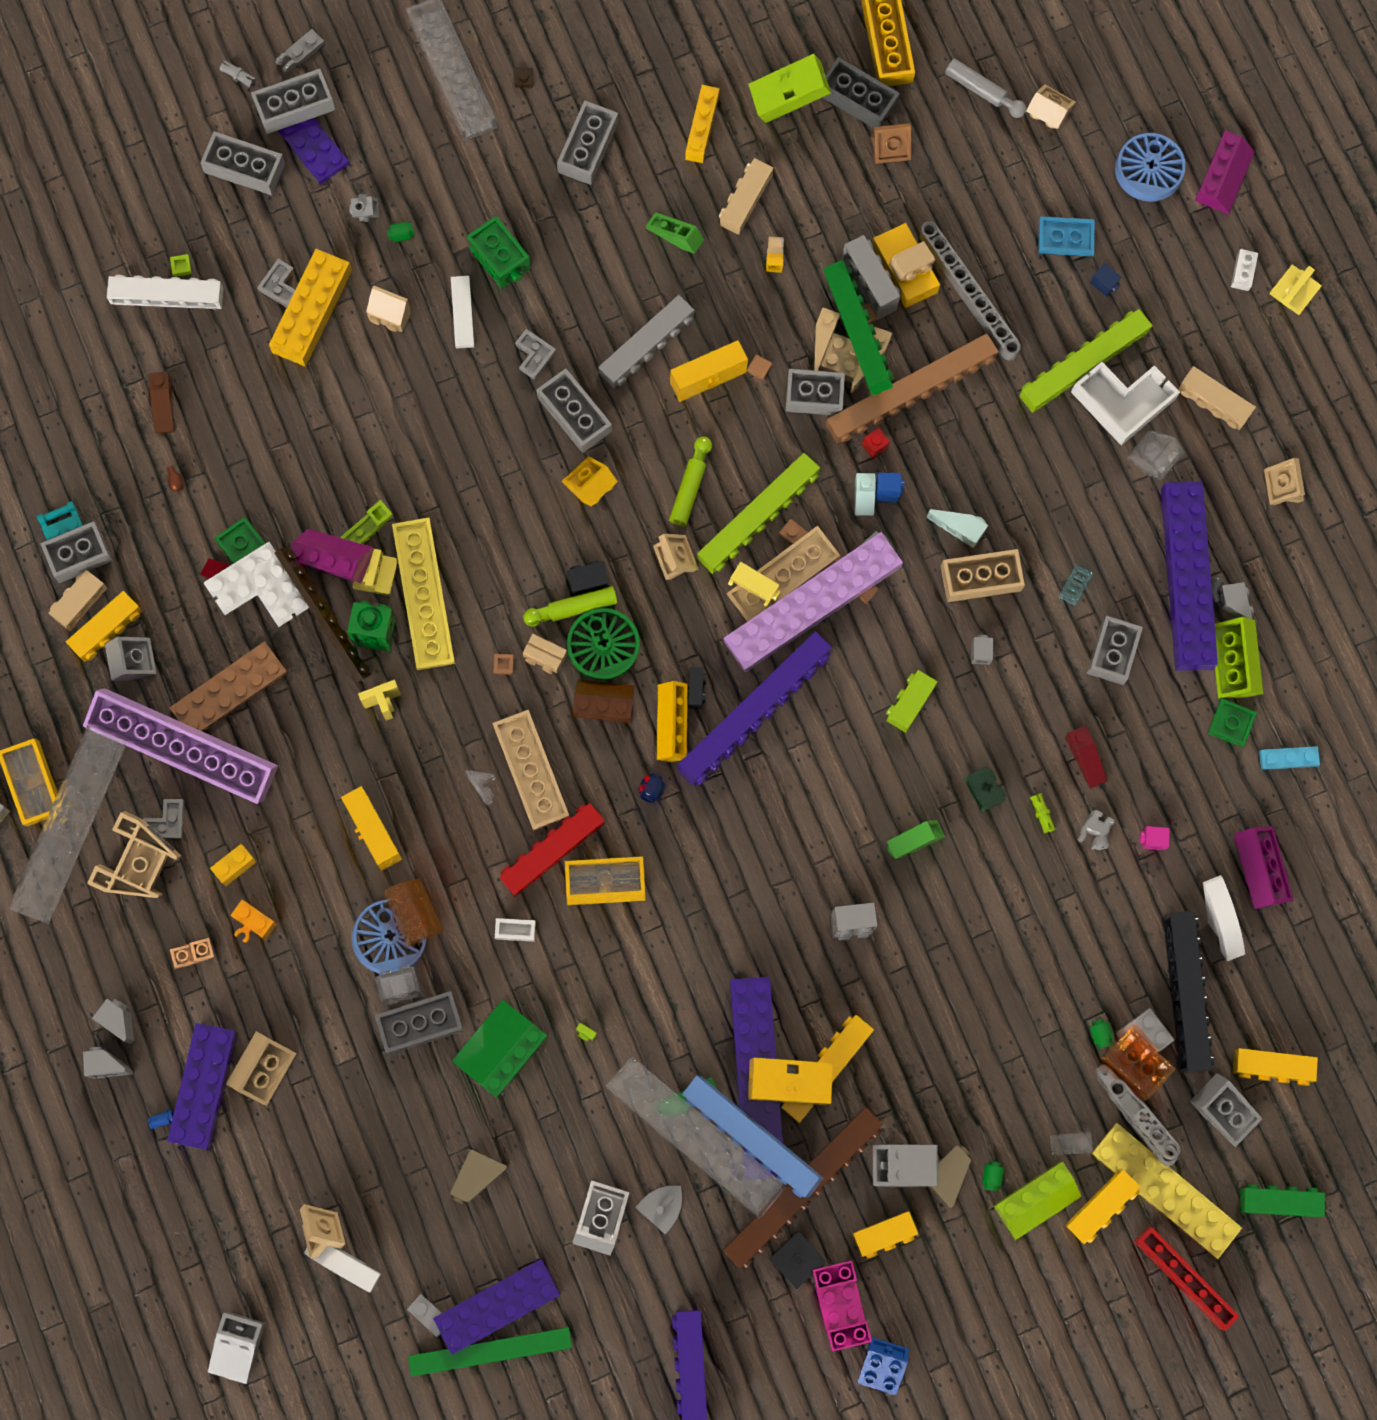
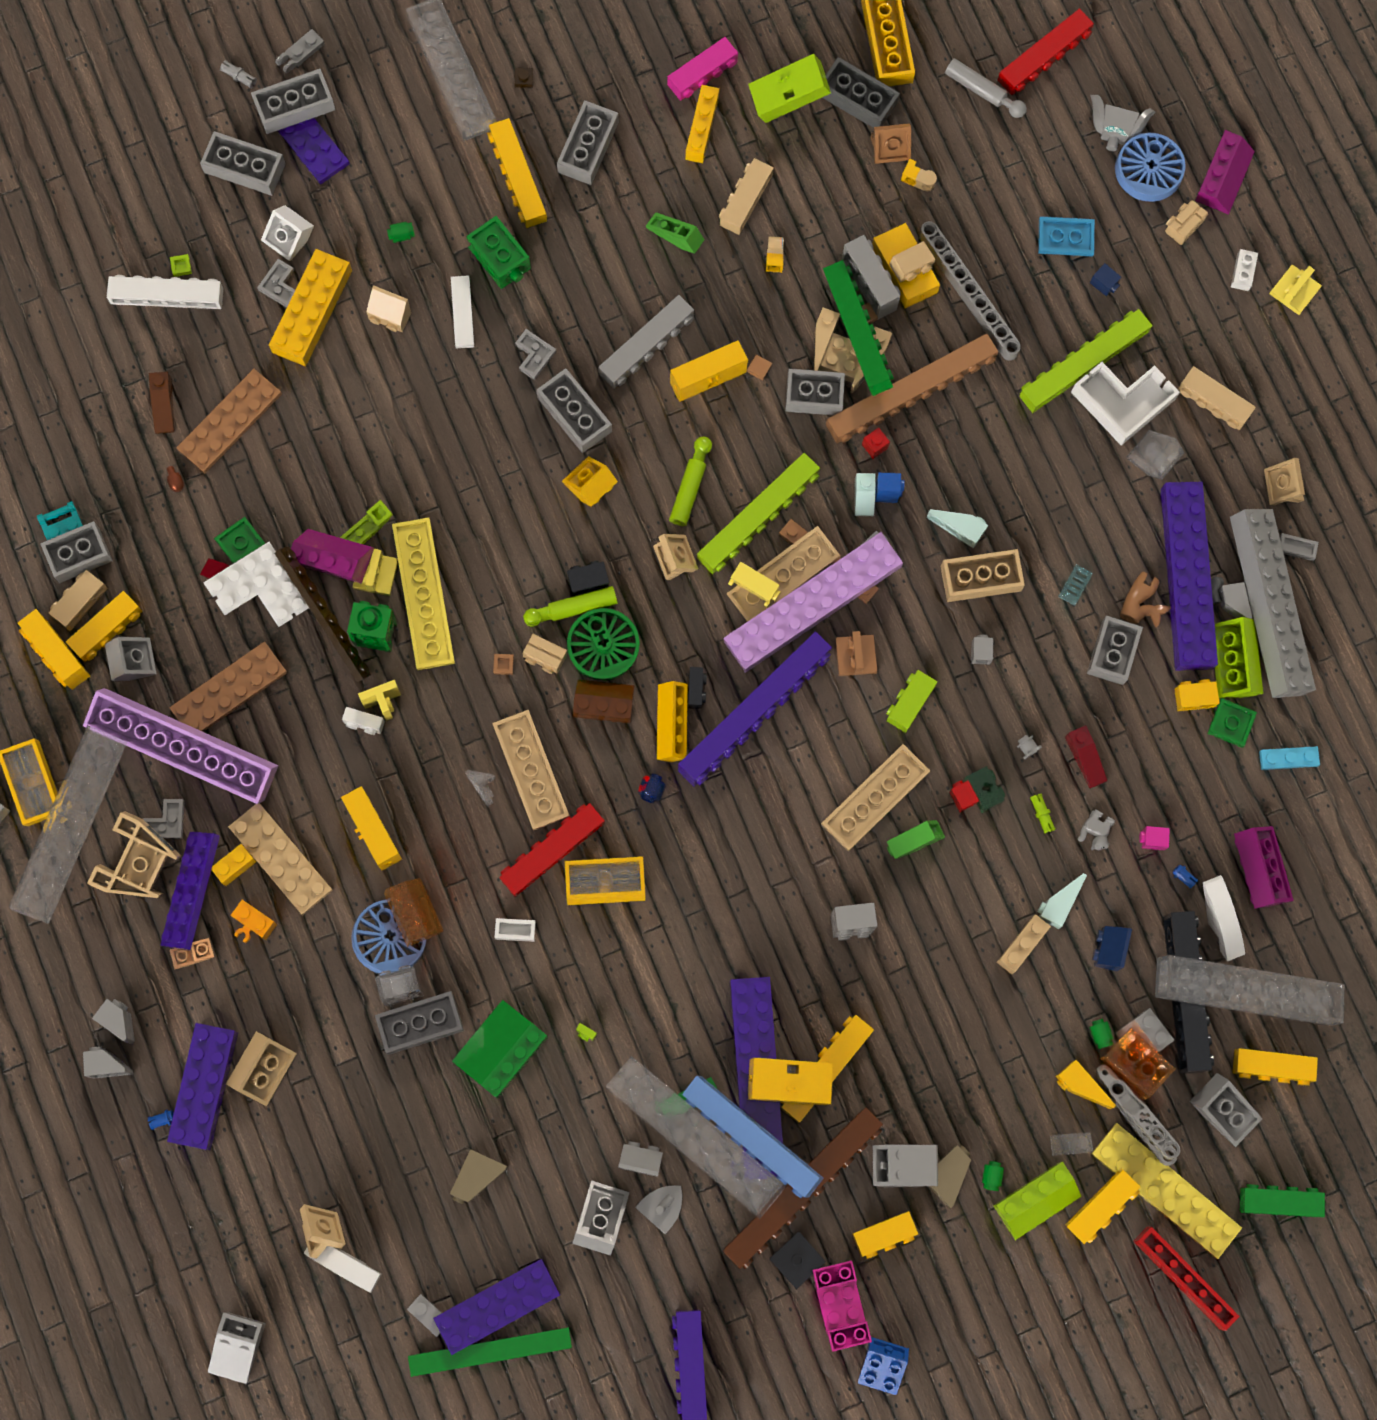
light grey brick [349,194,380,222] -> none
tan slope [1026,85,1076,129] -> none
none -> yellow brick [18,609,90,690]
none -> dark purple plate [160,832,220,950]
none -> medium nougat plate [177,369,282,474]
none -> tan plate [228,803,333,916]
none -> white slope [261,205,314,261]
none -> white piece [342,707,385,735]
none -> yellow brick [487,118,547,228]
none -> light grey slope [618,1141,663,1177]
none -> dark pink brick [667,37,738,101]
none -> tan plate [821,744,930,852]
none -> medium nougat bracket [835,631,877,676]
none -> leg [901,159,937,191]
none -> red brick [949,780,979,812]
none -> red brick [997,8,1094,96]
none -> tan brick [997,914,1051,974]
none -> light grey brick [1017,735,1042,760]
none -> light aqua slope [1037,873,1087,929]
none -> yellow slope [1055,1060,1116,1109]
none -> light grey torso [1090,95,1156,151]
none -> dark blue slope [1092,926,1132,972]
none -> medium nougat piece [1120,571,1171,627]
none -> clear brick [1155,955,1345,1026]
none -> tan brick [1165,200,1208,245]
none -> blue pin [1172,865,1198,889]
none -> yellow brick [1174,679,1220,711]
none -> light grey brick [1230,509,1316,698]
none -> light grey tile [1280,533,1319,561]

